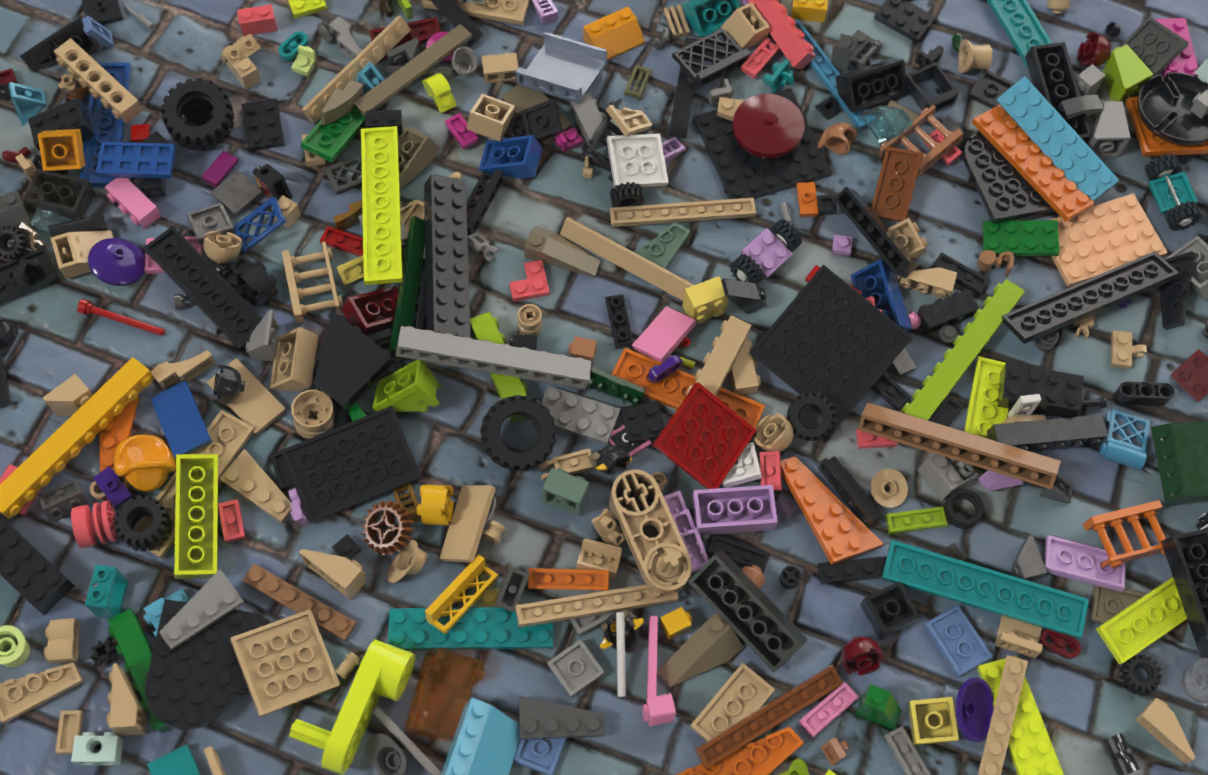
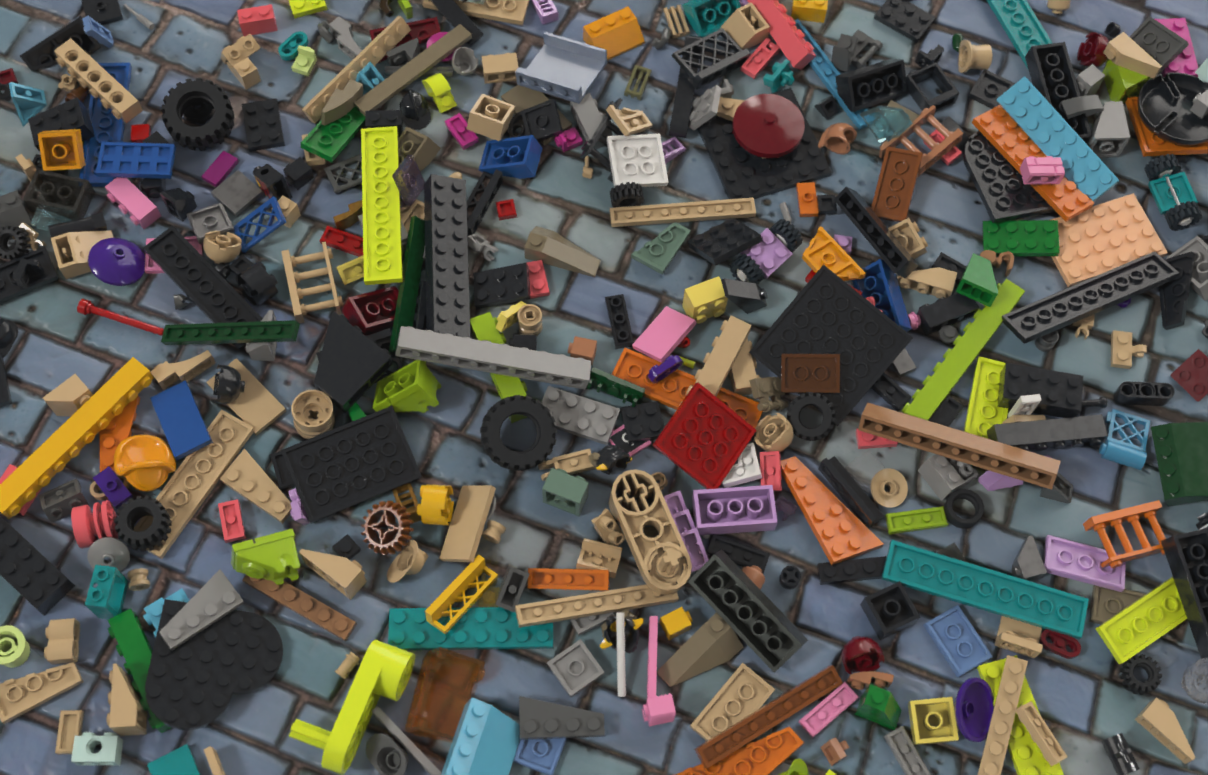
dark red arm [2,147,31,163] -> none
black gear [90,640,117,667] -> none
neon yellow brick [174,454,218,579] -> none
tan plate [230,609,340,718] -> none
tan slope [269,327,318,392] -> none
tan tile [560,217,694,301] -> none
none -> light grey dish [87,537,130,572]
none -> tan wheel [127,568,150,591]
none -> black slope [160,188,197,222]
none -> dark green plate [161,320,300,345]
none -> lime piece [231,528,300,585]
none -> black brick [283,157,314,190]
none -> tile [392,155,425,206]
none -> black piece [400,89,431,130]
none -> black plate [473,263,530,309]
none -> red tile [496,199,517,221]
none -> light yellow plate [496,301,526,332]
none -> black plate [687,218,763,266]
none -> light grey plate [689,85,722,131]
none -> dark tan plate [749,377,789,412]
none -> reddish brown plate [781,354,840,393]
none -> light orange wing [802,226,866,281]
none -> nougat slope [846,671,894,690]
none -> green slope [956,253,998,307]
none -> tan plate [1015,701,1067,767]
none -> bright pink brick [1020,156,1065,184]
none -> tan slope [1103,32,1162,79]

